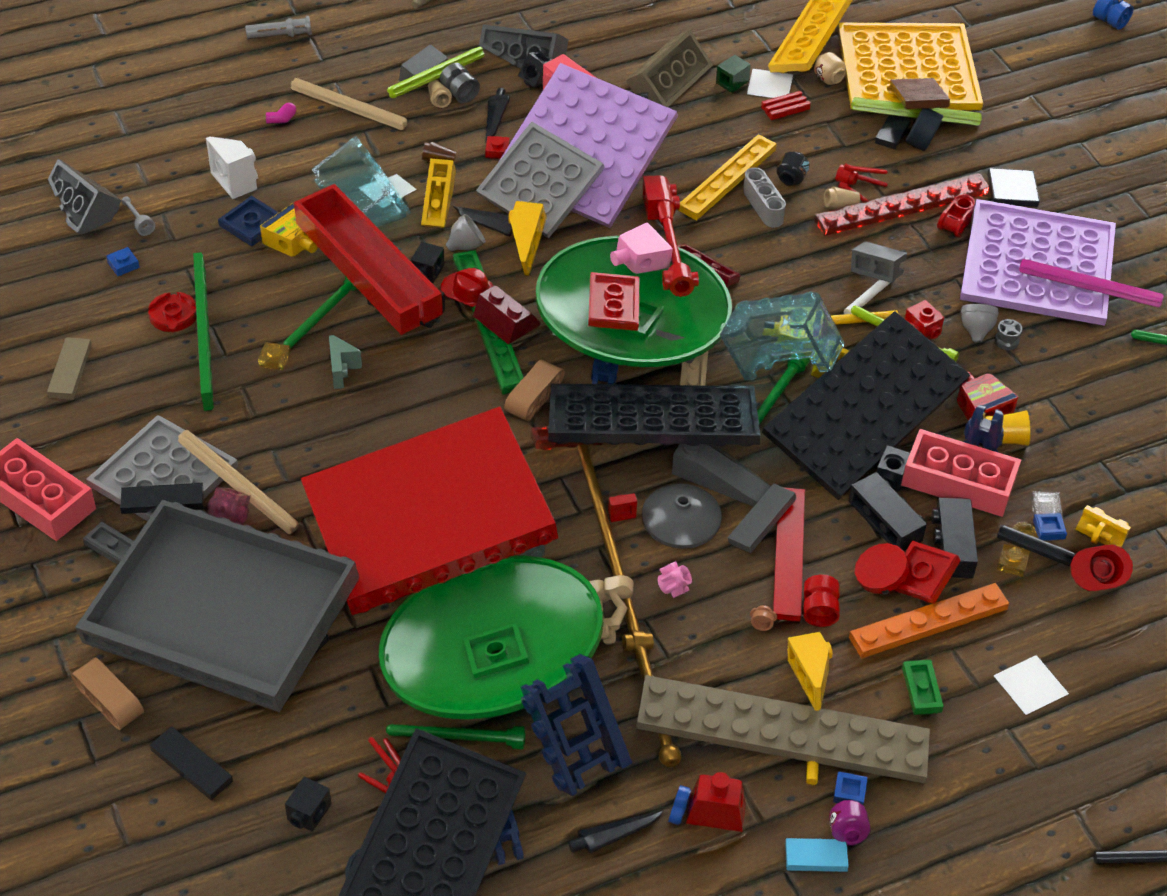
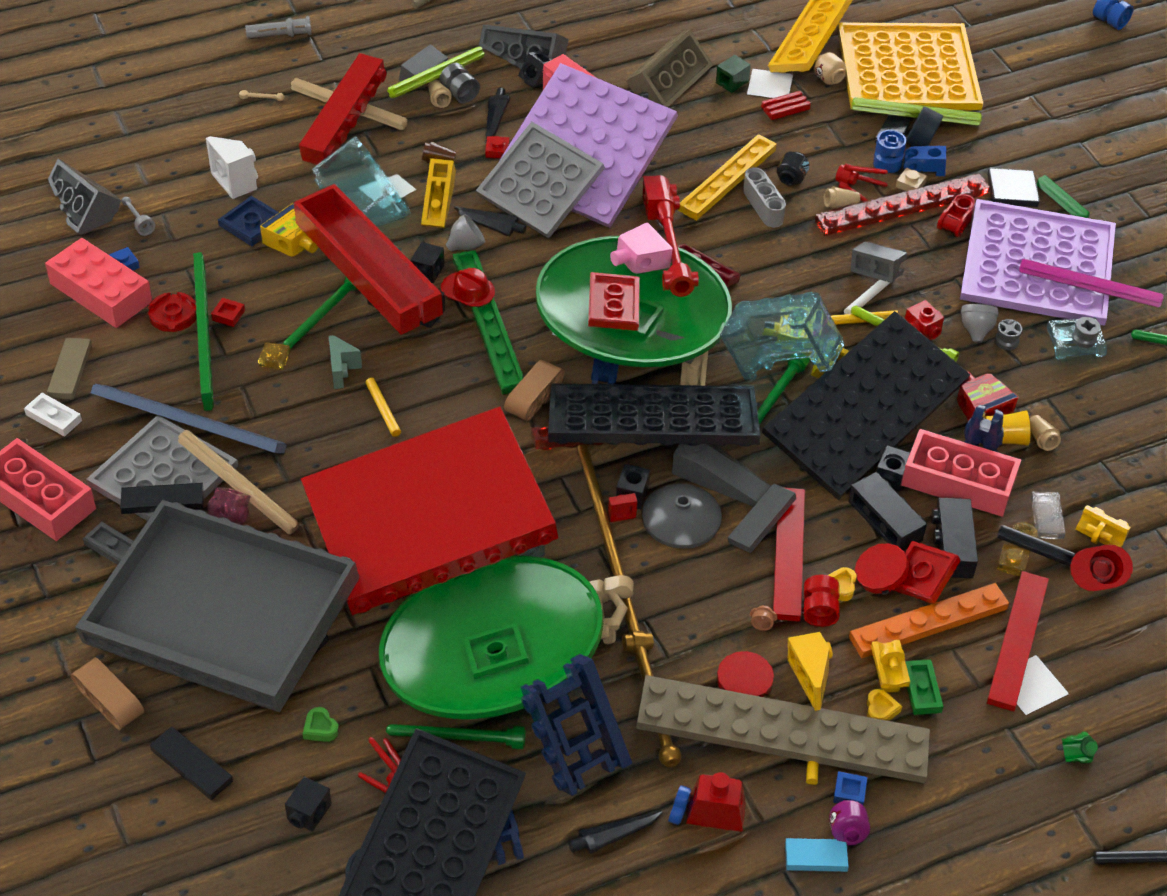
dark pink arm [266,102,296,124] -> none
dark red slope [473,285,541,345] -> none
yellow slope [508,201,547,276] -> none
bright pink gear [658,561,692,598] -> none
tile [890,78,950,109] -> none
blue tile [1033,513,1067,541] -> none
none -> white plate [24,393,82,437]
none -> coral brick [45,238,152,328]
none -> sand blue tile [91,384,287,453]
none -> red plate [211,298,245,327]
none -> tan hinge [239,90,285,101]
none -> red brick [299,53,387,167]
none -> bright green tile [303,707,339,742]
none -> yellow bar [365,378,401,437]
none -> black brick [616,464,650,510]
none -> red tile [717,651,774,697]
none -> yellow tile [829,567,857,601]
none -> yellow tile [867,689,902,721]
none -> yellow hips [871,640,910,693]
none -> blue wheel [873,130,907,173]
none -> tan plate [896,168,927,195]
none -> blue leg [904,146,946,176]
none -> red tile [986,571,1049,712]
none -> tan cone [1029,415,1061,451]
none -> green axle [1037,175,1090,218]
none -> clear light blue plate [1047,318,1107,359]
none -> green arm [1061,731,1098,764]
none -> dark grey wheel [1072,317,1101,348]

